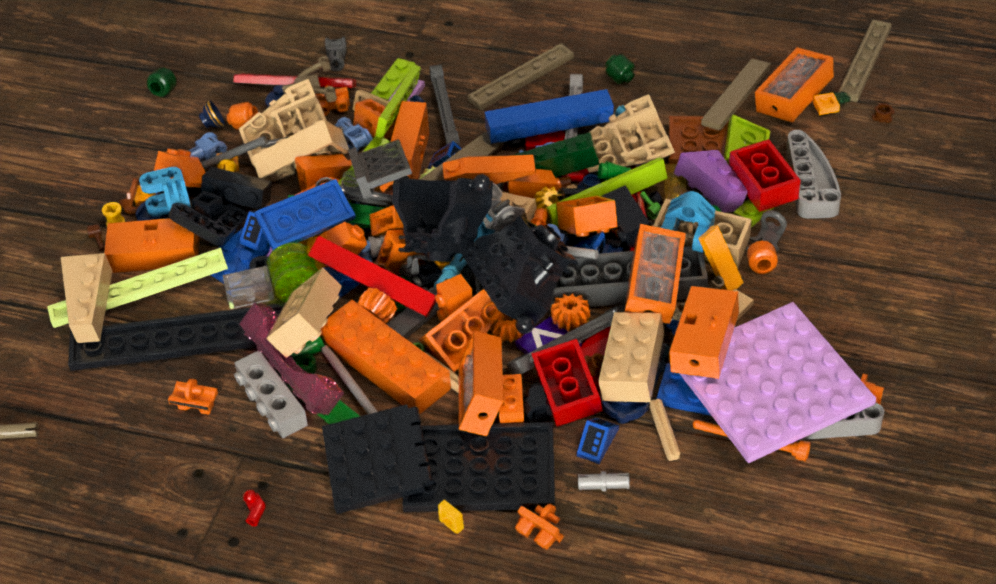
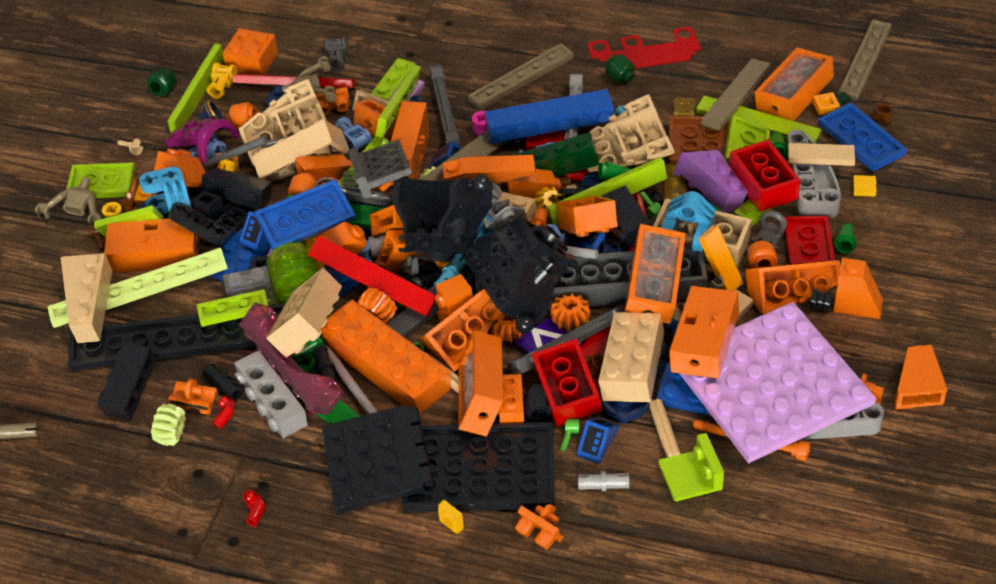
none -> dark tan piece [35,177,101,225]
none -> lime tile [66,163,136,198]
none -> lime tile [94,206,164,238]
none -> black brick [98,342,157,420]
none -> tan hand [117,139,143,155]
none -> yellowish green gear [151,404,186,446]
none -> magenta piece [165,118,240,164]
none -> lime tile [168,44,224,135]
none -> lime plate [197,289,270,327]
none -> black pin [203,364,243,400]
none -> yellow connector [206,62,237,99]
none -> red arm [212,396,235,429]
none -> orange brick [223,28,278,75]
none -> orange head [287,172,317,195]
none -> black pin [313,345,339,392]
none -> dark pink wheel [472,111,487,136]
none -> bright green hand [560,419,580,451]
none -> red piece [588,27,701,69]
none -> lime bracket [659,433,724,502]
none -> clear yellow tile [674,98,695,116]
none -> lime tile [696,96,822,143]
none -> orange wedge [746,260,840,314]
none -> green cone [770,132,788,159]
none -> red tile [784,216,836,265]
none -> tan tile [788,143,855,166]
none -> black wheel [810,288,832,313]
none -> blue plate [818,103,907,172]
none -> orange slope [833,258,883,319]
none -> green cone [834,223,857,254]
none -> yellow tile [853,175,877,197]
none -> orange slope [894,345,947,409]

